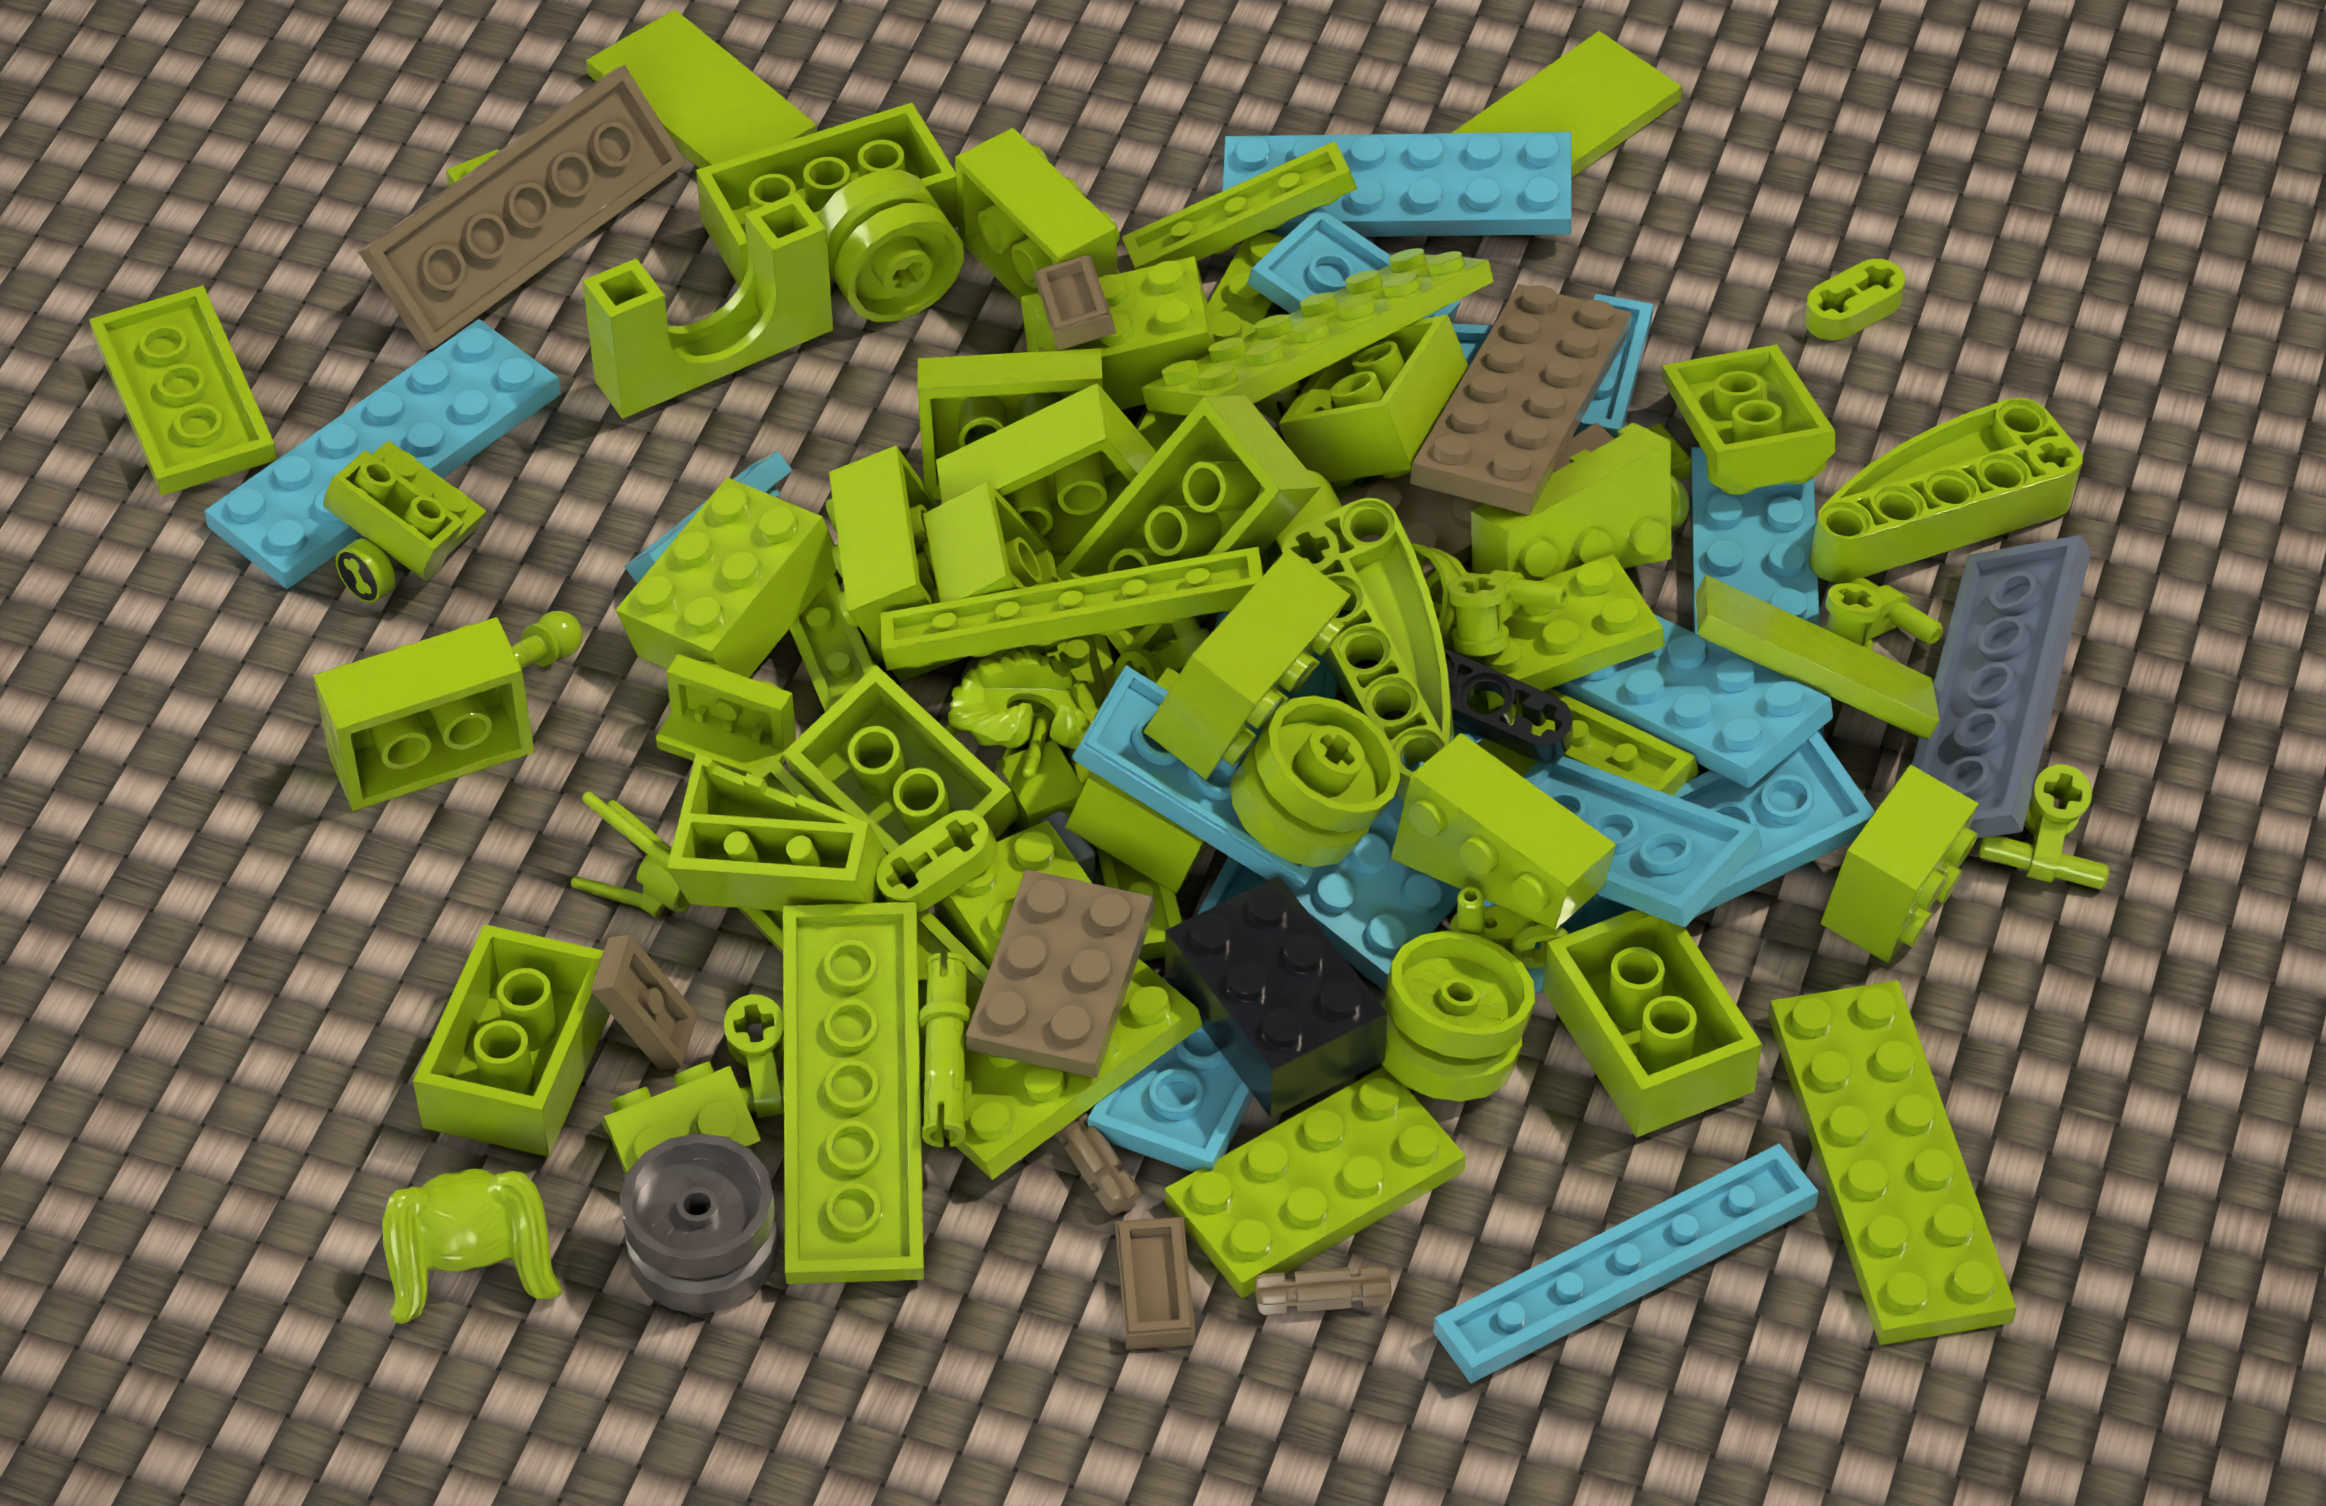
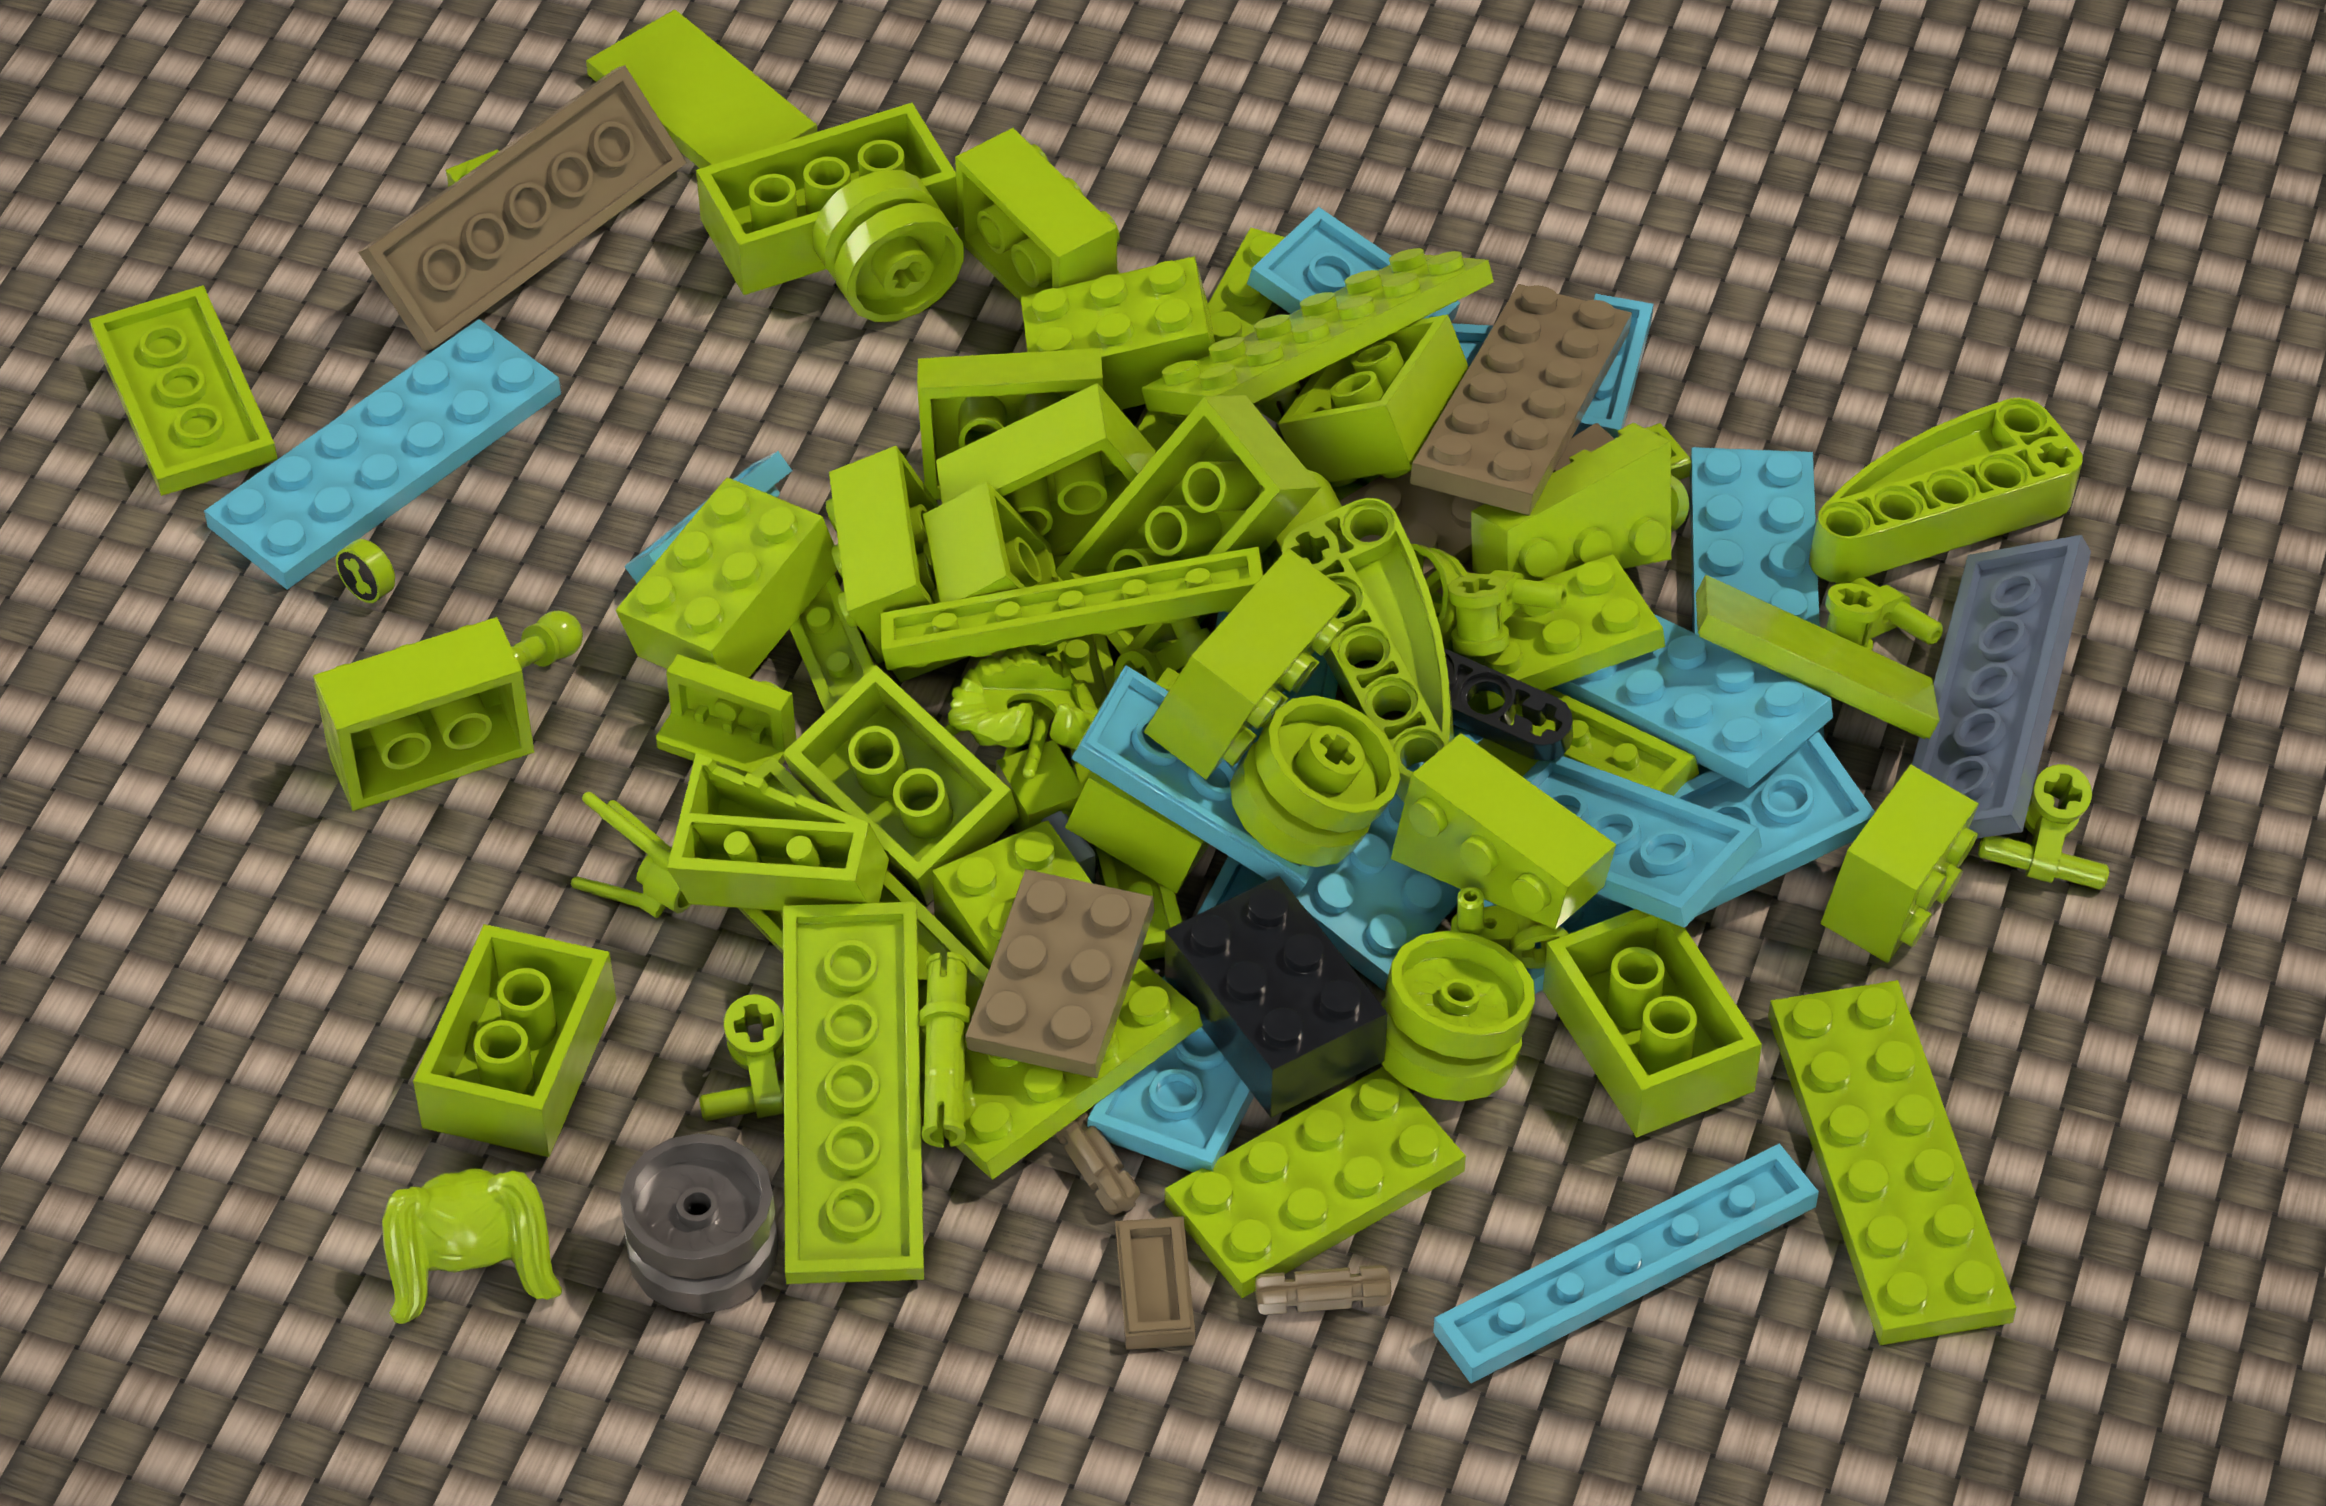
lime brick [323,440,487,581] -> none
lime arch [582,192,833,419] -> none
dark tan plate [591,934,698,1071] -> none
lime bracket [601,1061,761,1176] -> none
lime beam [876,810,997,913] -> none
dark tan tile [1033,255,1116,351] -> none
lime plate [1122,141,1358,270] -> none
medium azure plate [1222,132,1571,237] -> none
lime tile [1452,31,1682,178] -> none
lime slope [1662,344,1835,495] -> none
lime beam [1804,259,1906,341] -> none

